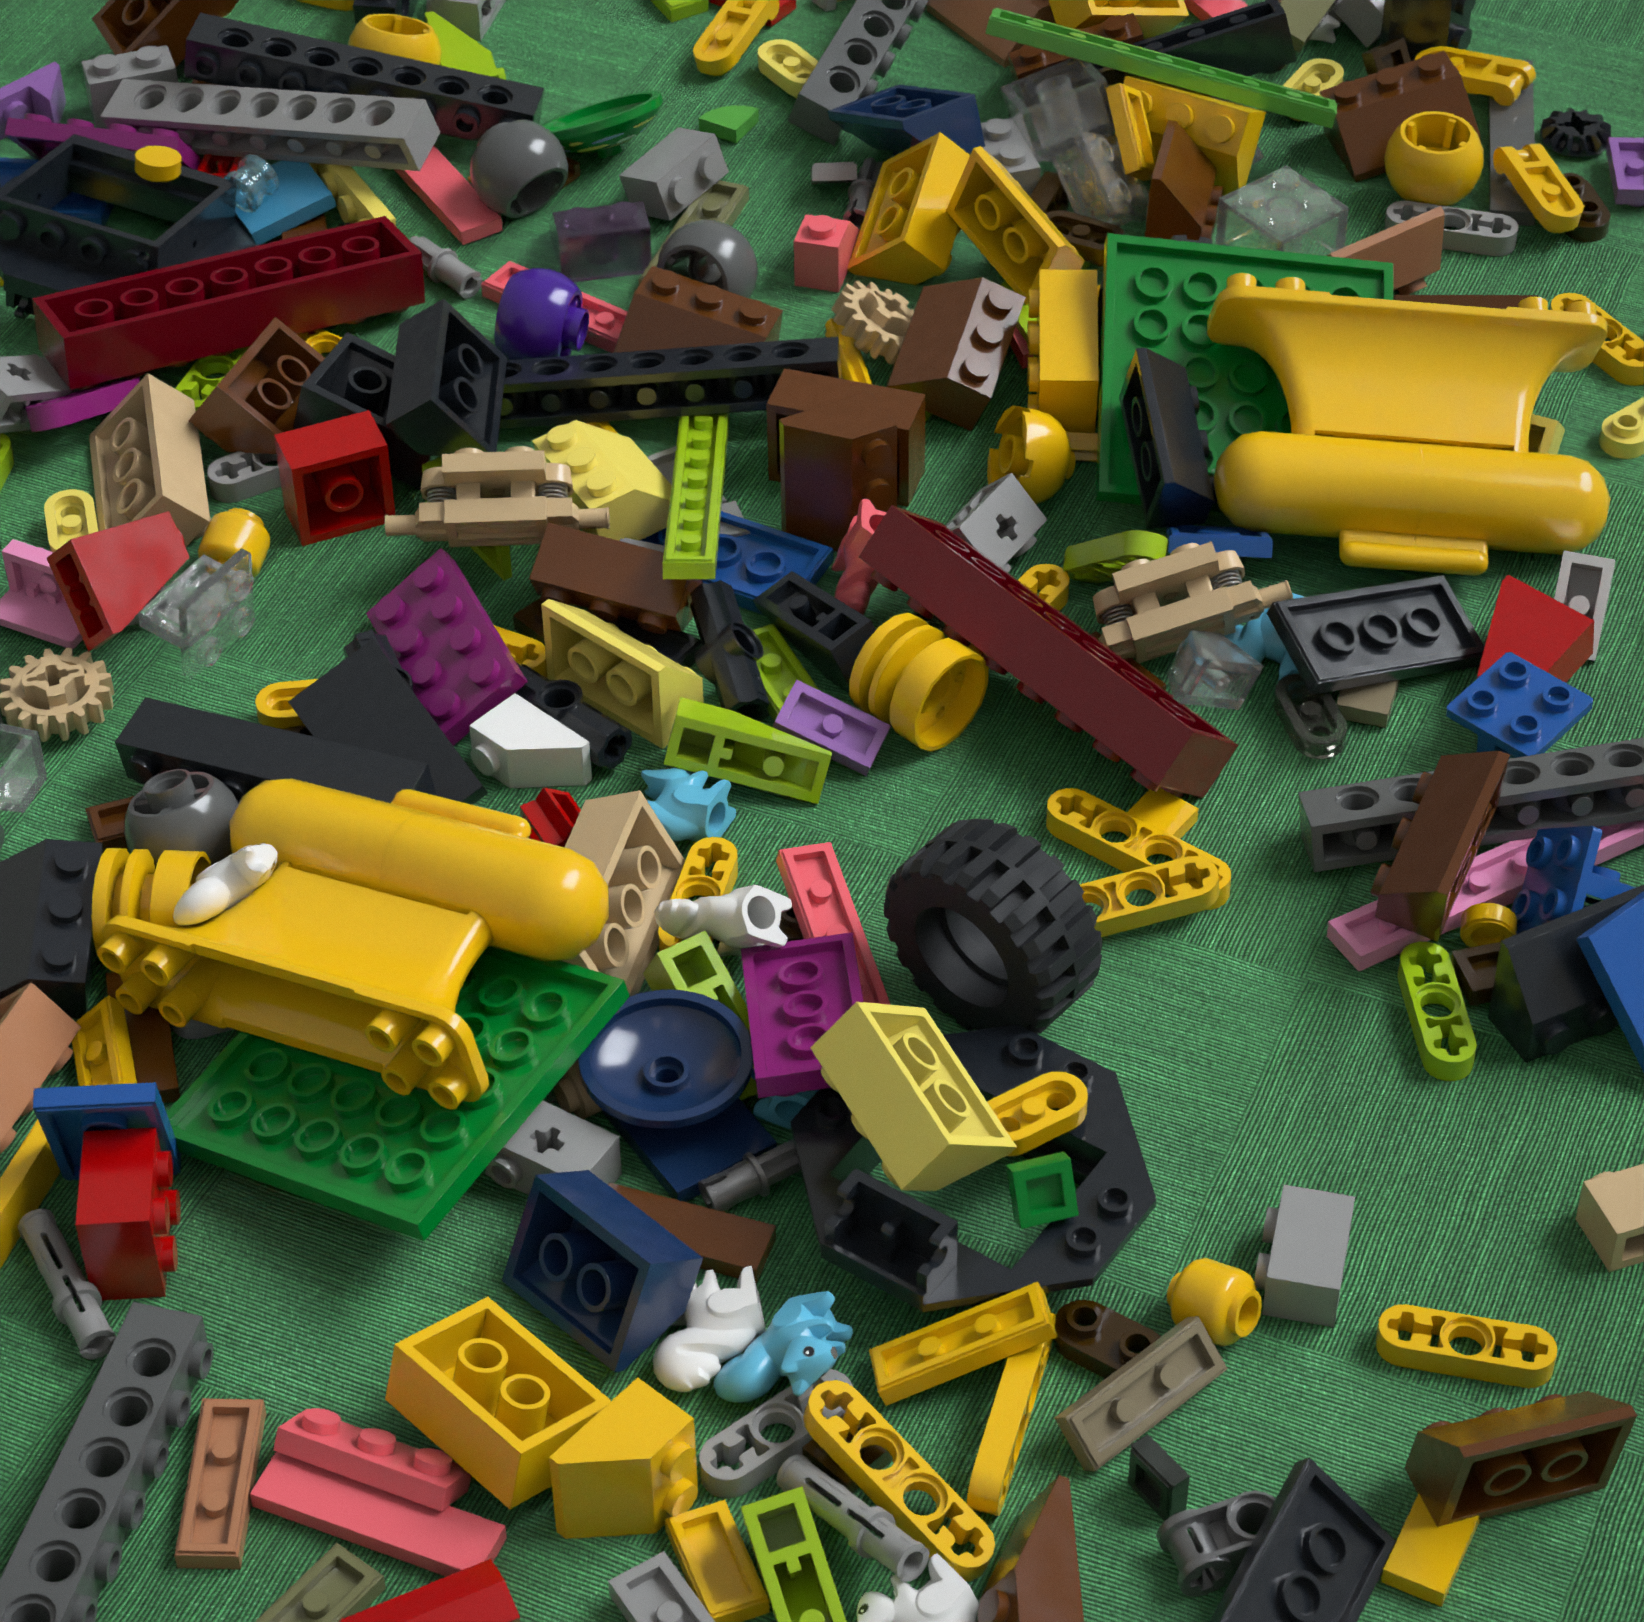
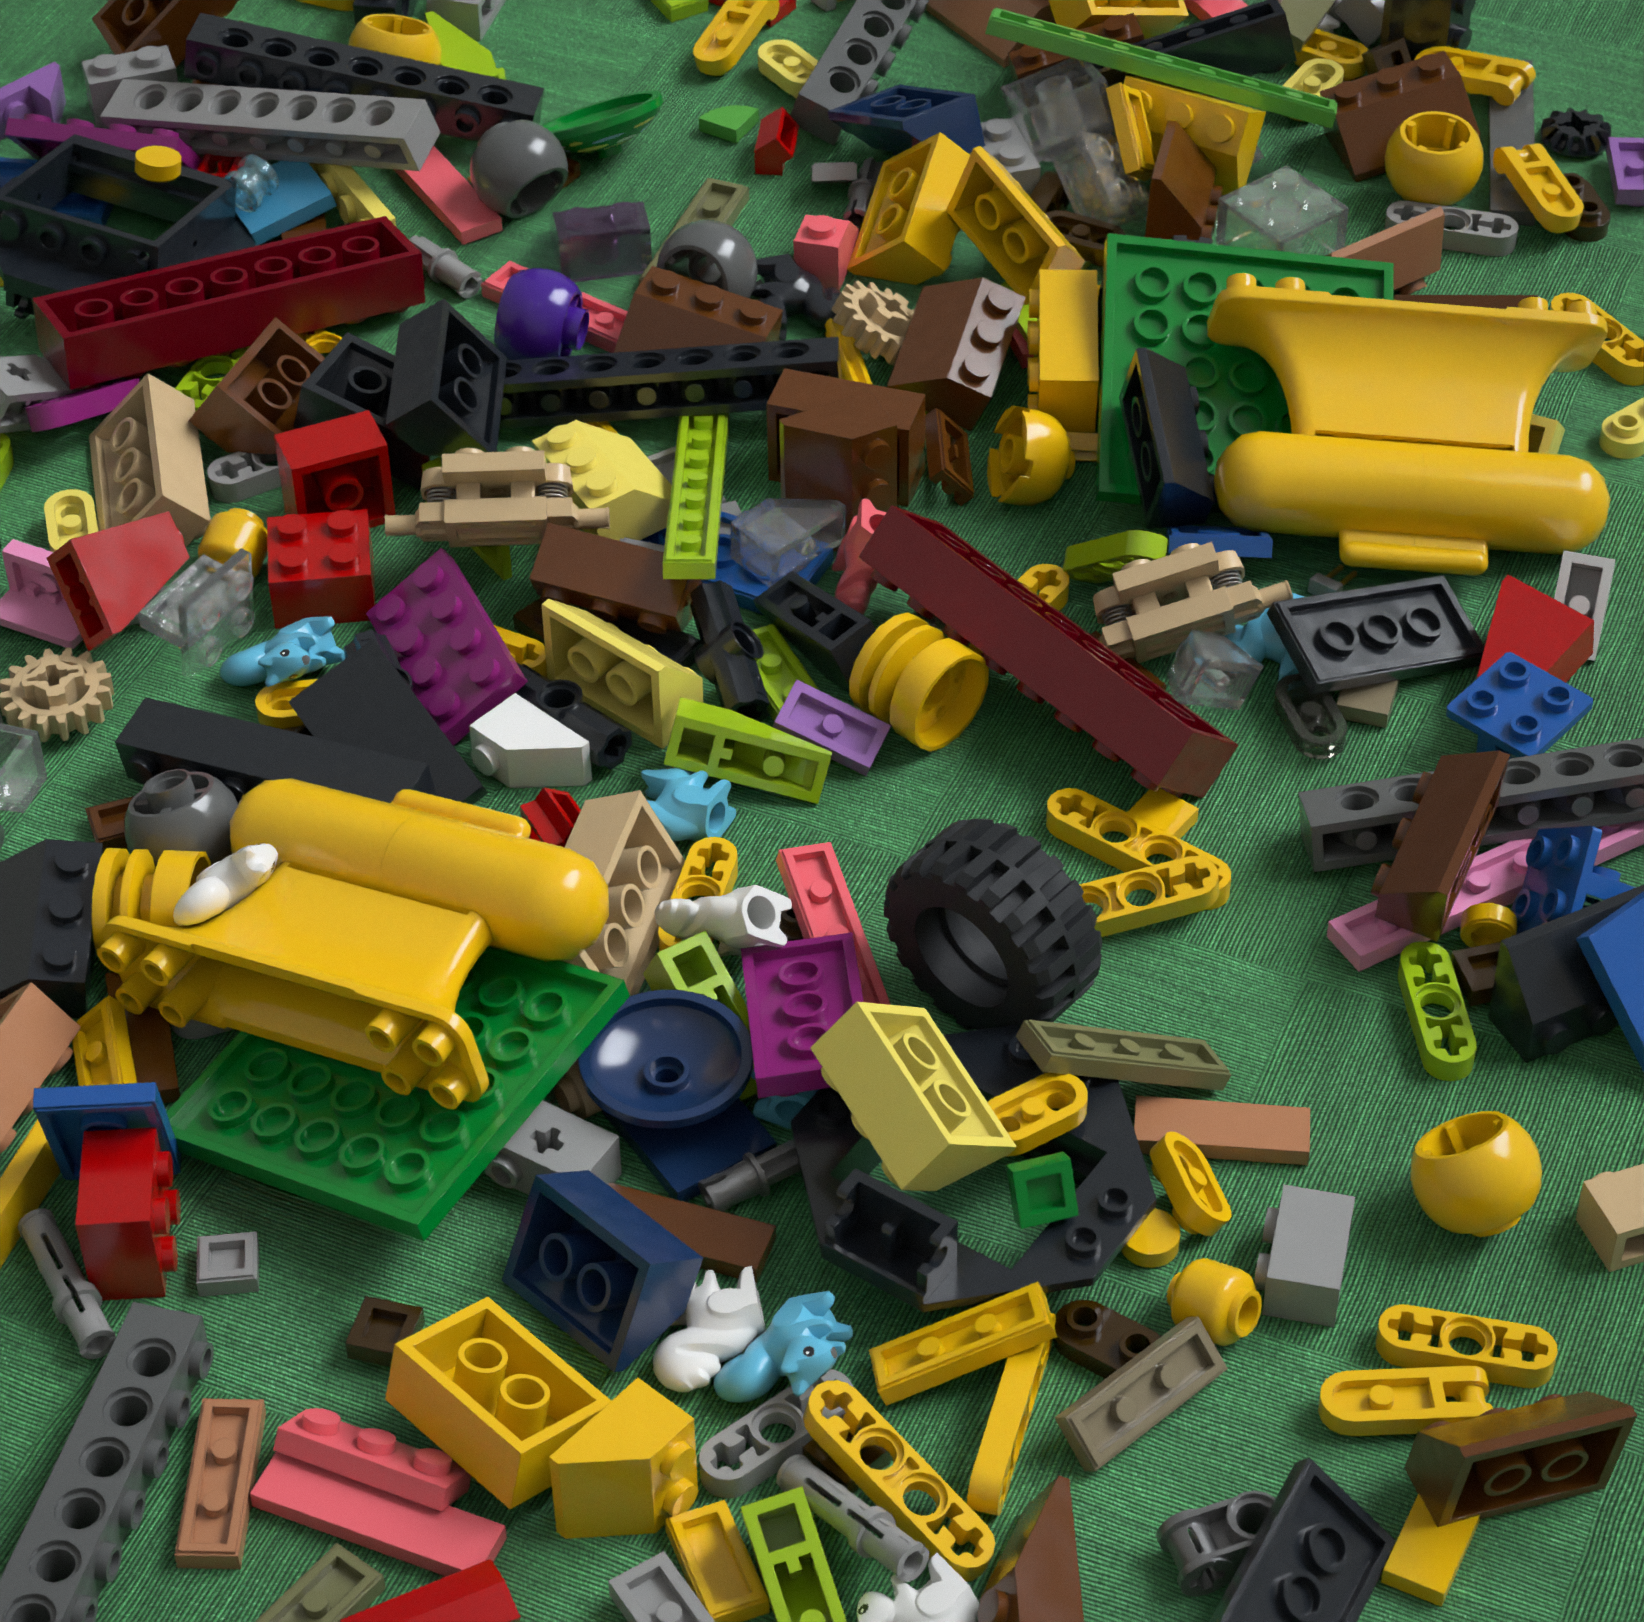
light grey brick [619,127,729,221] -> none
light grey brick [945,473,1048,573] -> none
pearl dark grey tile [1128,1434,1190,1521] -> none
none -> light grey tile [196,1231,259,1297]
none -> medium azure animal [220,616,345,687]
none -> red brick [267,509,376,629]
none -> dark brown plate [345,1296,425,1367]
none -> clear slope [730,498,846,588]
none -> black animal [751,254,841,341]
none -> red piece [754,107,799,175]
none -> reddish brown tile [925,408,974,506]
none -> olive tile [1016,1020,1232,1091]
none -> yellow tile [1121,1208,1180,1268]
none -> nougat tile [1134,1095,1310,1165]
none -> yellow plate [1150,1131,1232,1236]
none -> yellow plate [1294,29,1369,81]
none -> light grey piece [1307,564,1357,595]
none -> yellow plate [1318,1366,1493,1436]
none -> yellow wheel [1410,1111,1542,1237]

